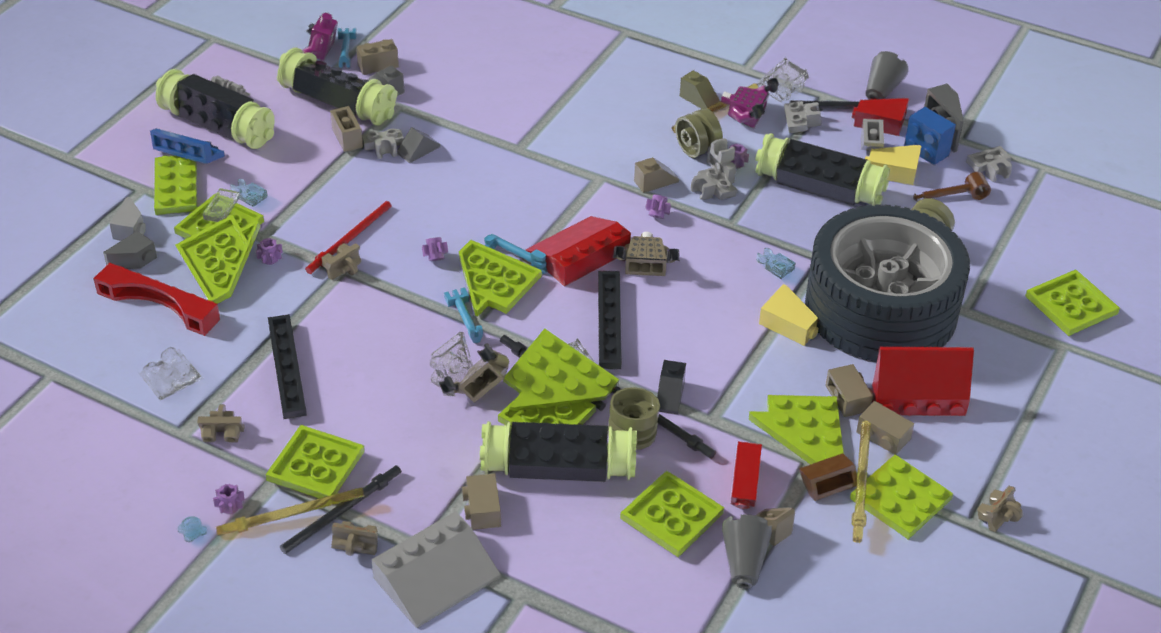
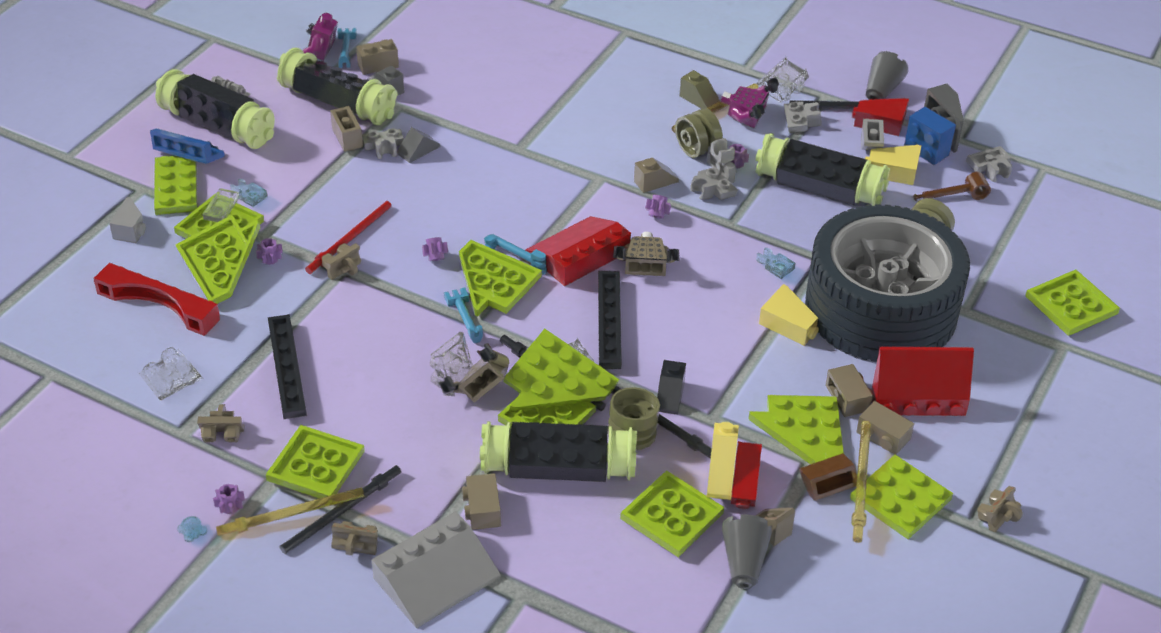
dark grey slope [103,231,157,269] -> none
none -> light yellow slope [706,422,739,500]

